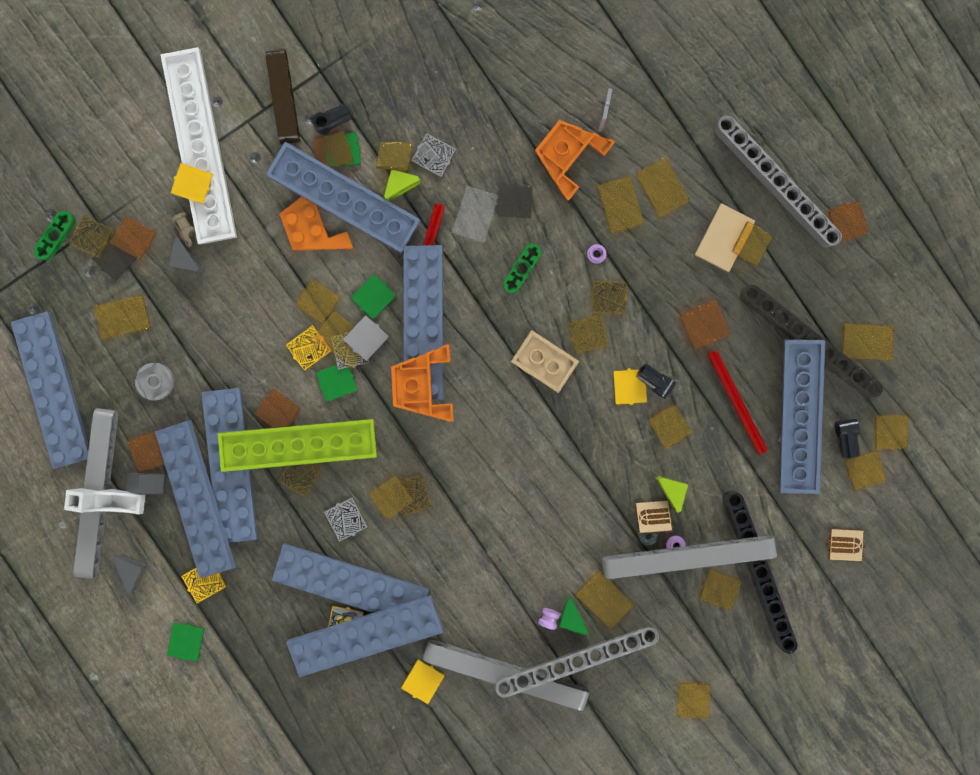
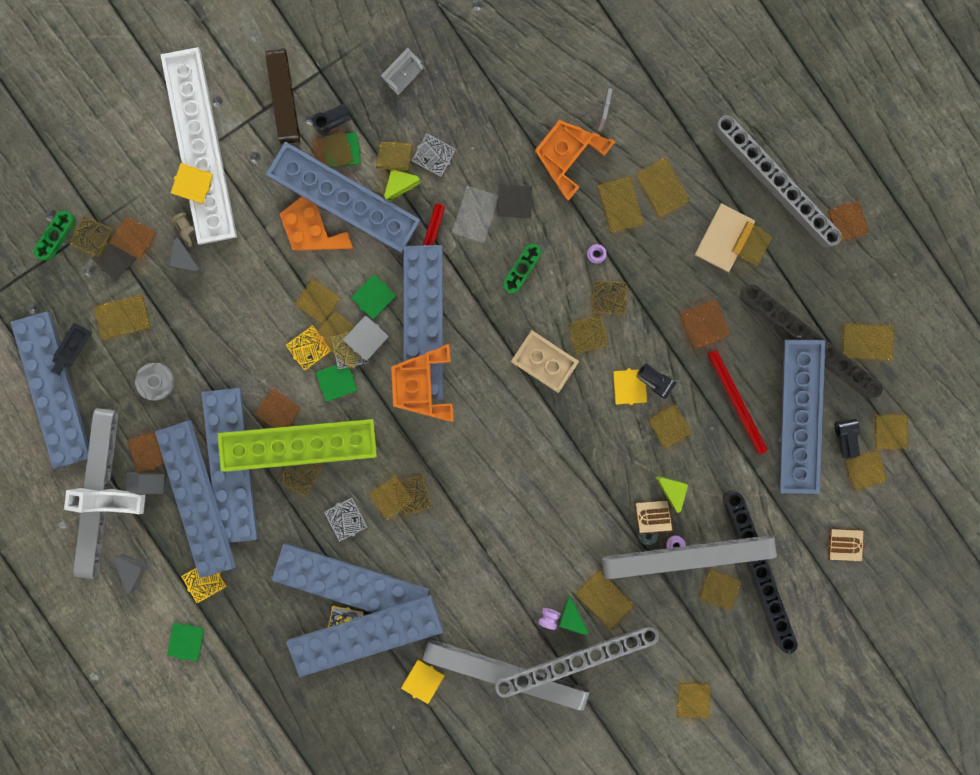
none -> black hinge [51,323,92,376]
none -> light grey hinge [381,48,424,95]

